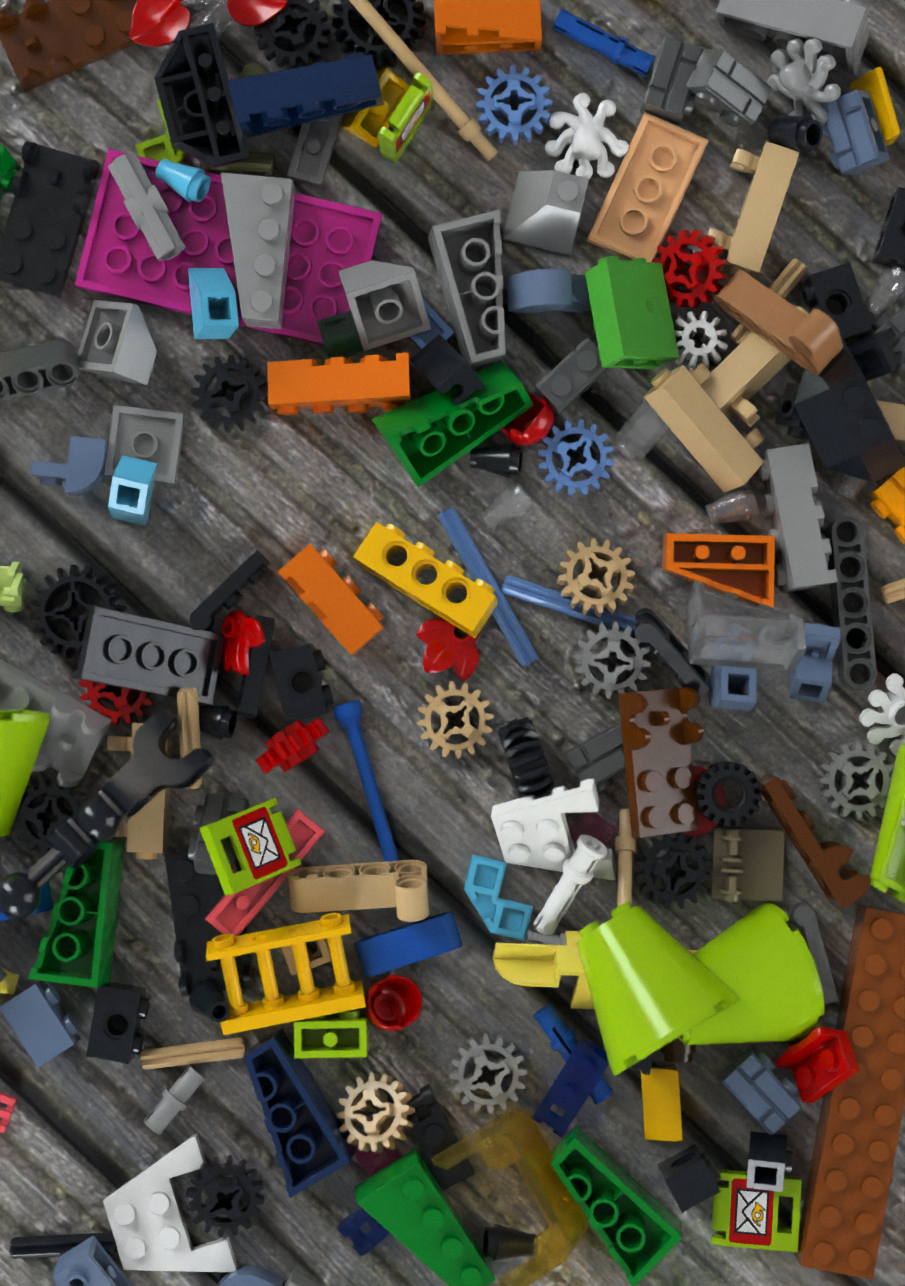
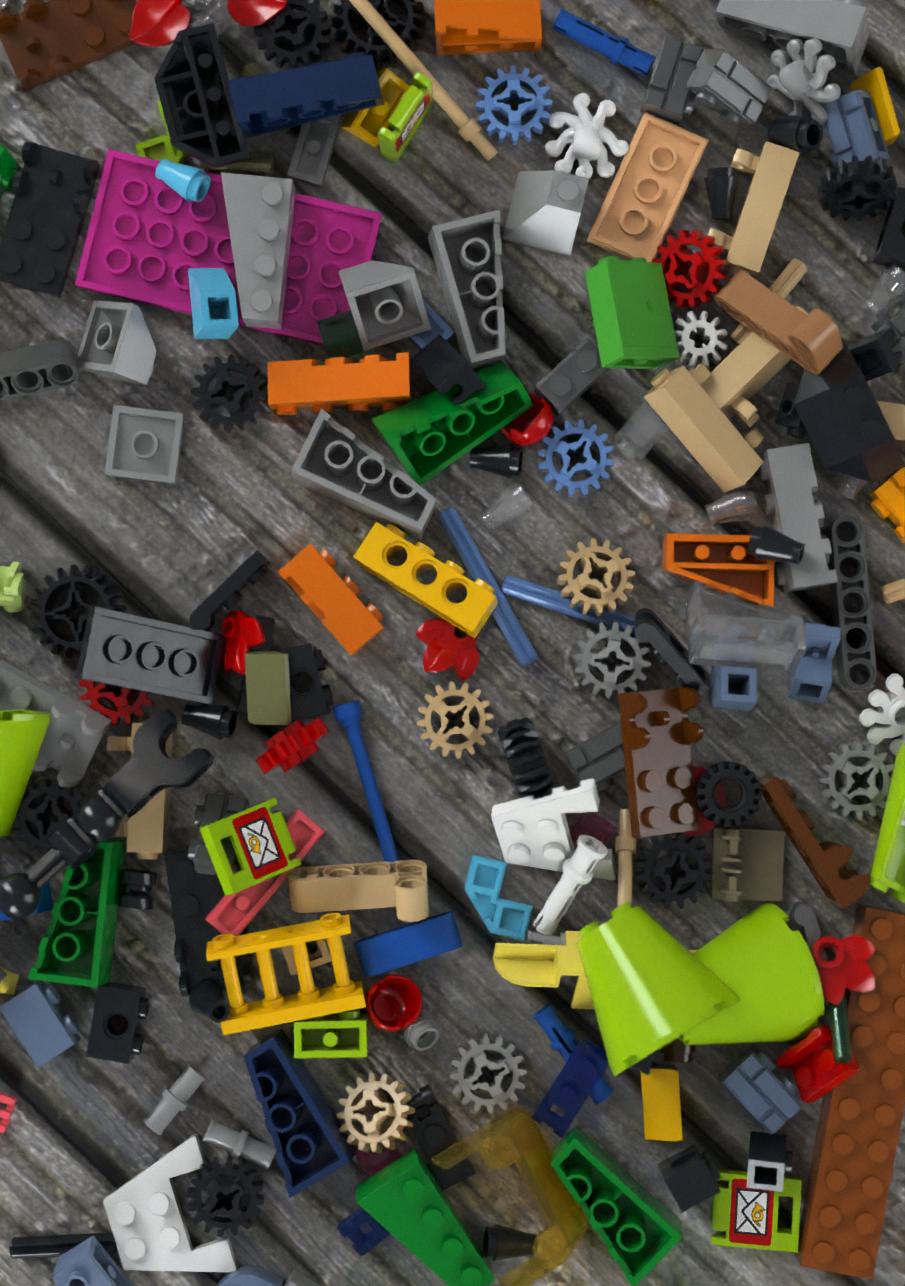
sand blue brick [30,436,109,496] -> none
light grey piece [108,152,186,262] -> none
medium azure slope [108,455,157,526] -> none
tan axle [140,1037,246,1070] -> none
tan axle [177,687,202,789] -> none
sand blue brick [507,269,589,315] -> none
black brick [802,262,872,342] -> none
none -> black wheel [117,869,157,910]
none -> light grey pin [202,1119,276,1169]
none -> olive slope [245,650,291,725]
none -> light grey wedge [291,408,436,540]
none -> light grey plate [404,1016,439,1051]
none -> black cone [704,167,739,220]
none -> black cone [748,525,805,565]
none -> red plate [811,935,876,1005]
none -> black gear [818,155,897,221]
none -> clear green piece [828,993,853,1063]

